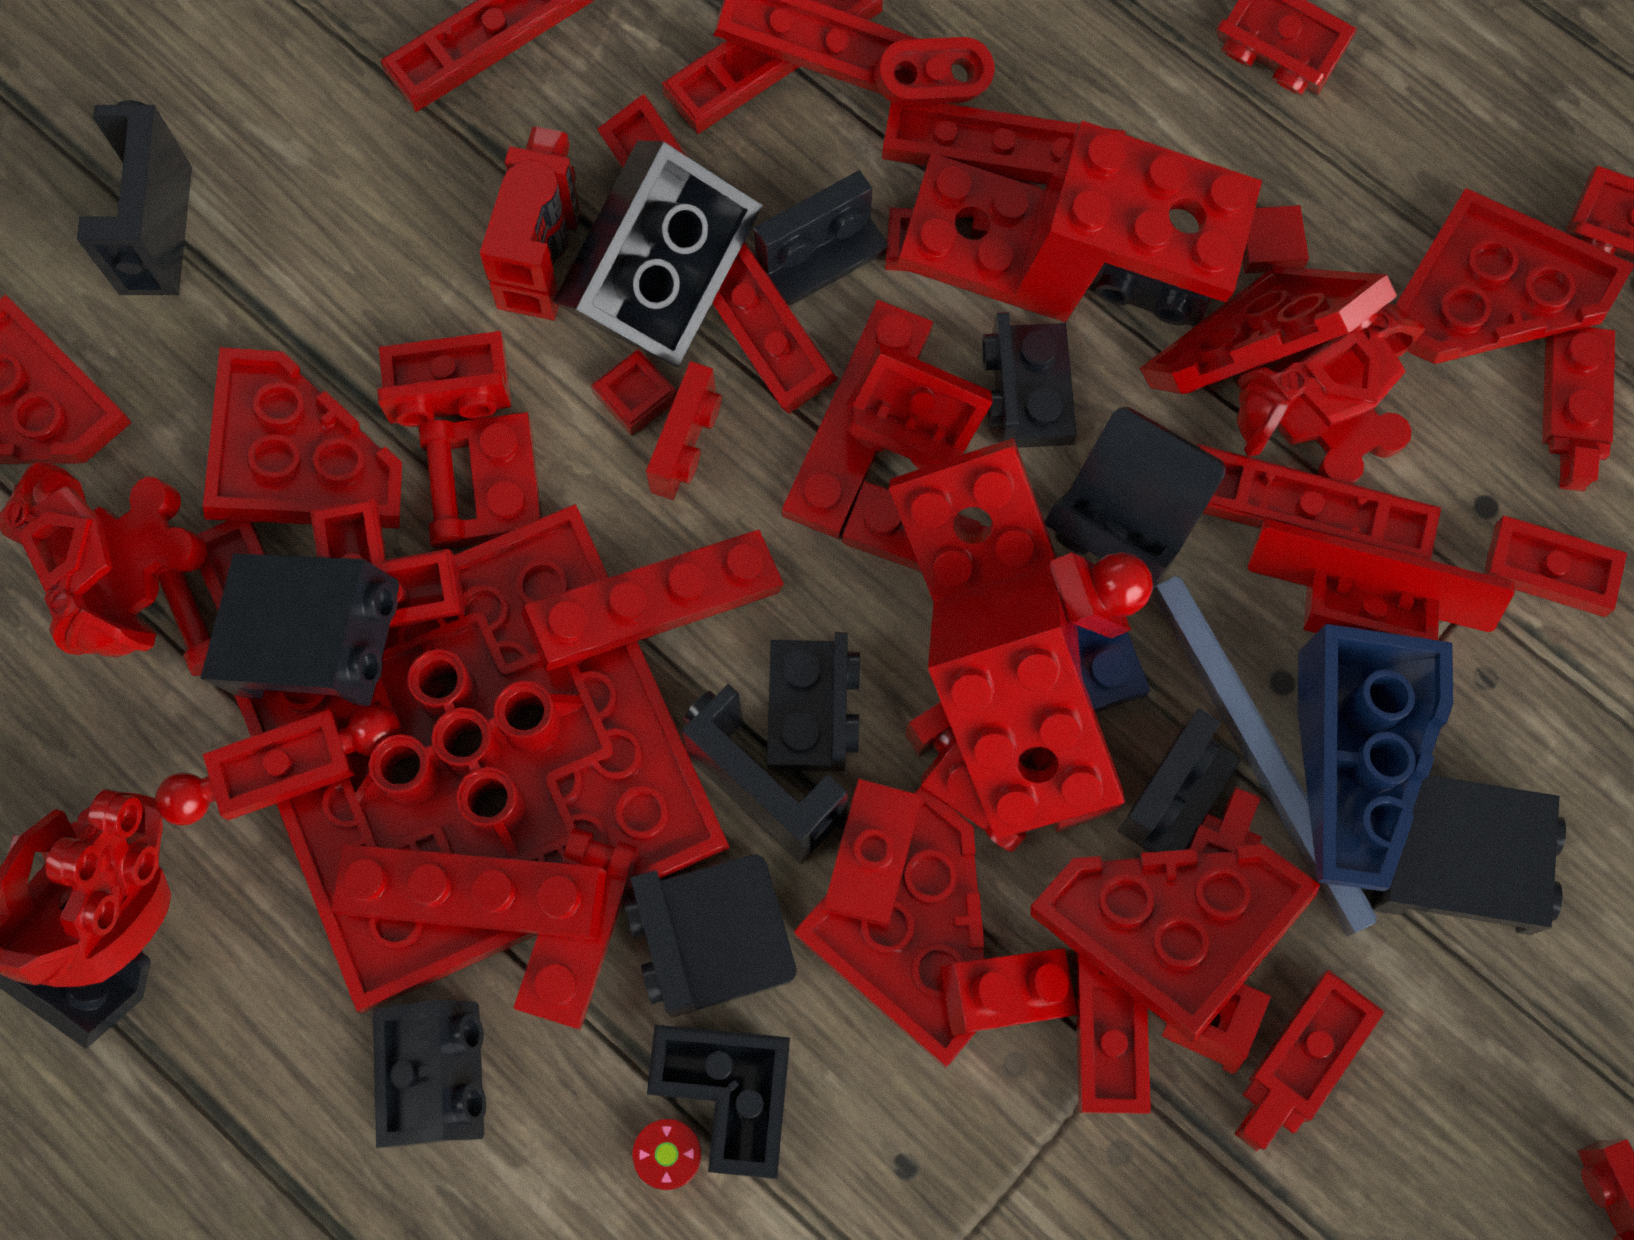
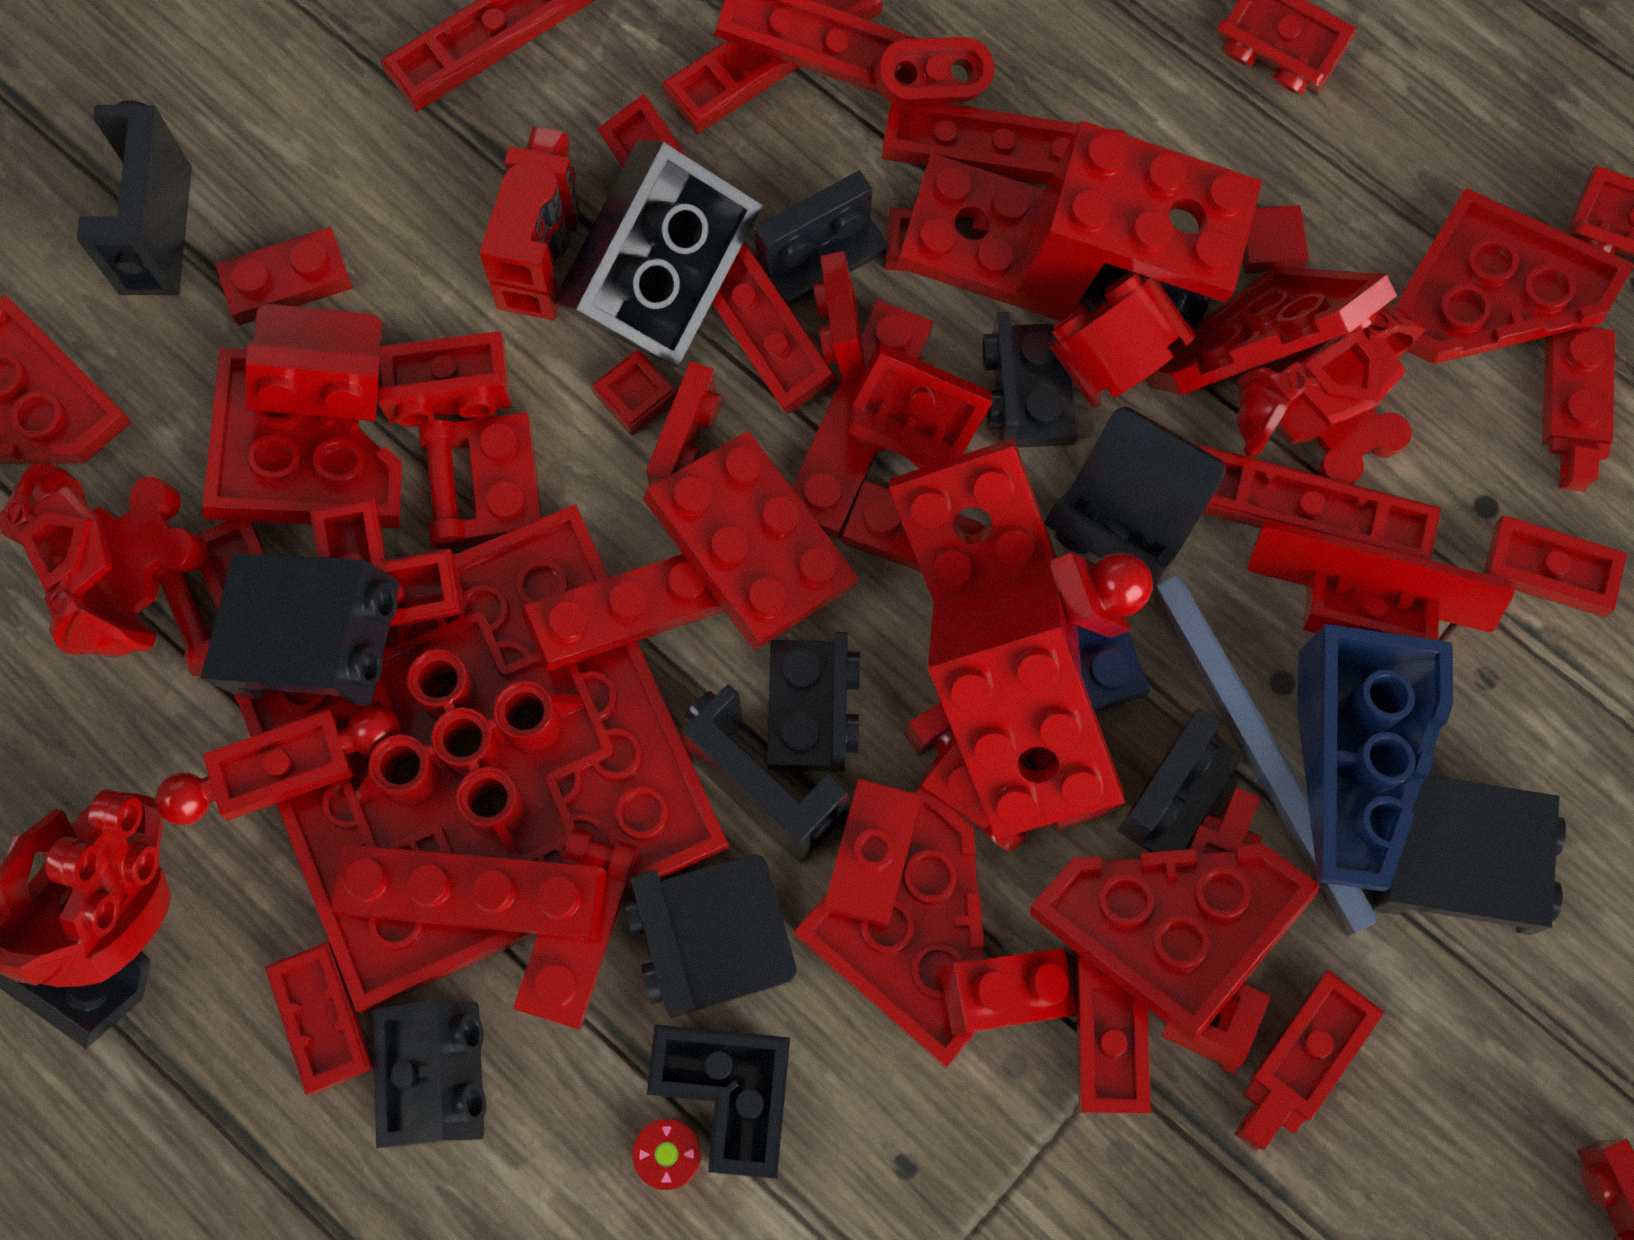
none -> red plate [215,227,353,326]
none -> red bracket [245,304,382,421]
none -> red plate [264,941,374,1096]
none -> red plate [643,430,860,651]
none -> red plate [813,251,866,386]
none -> red brick [1049,271,1196,408]

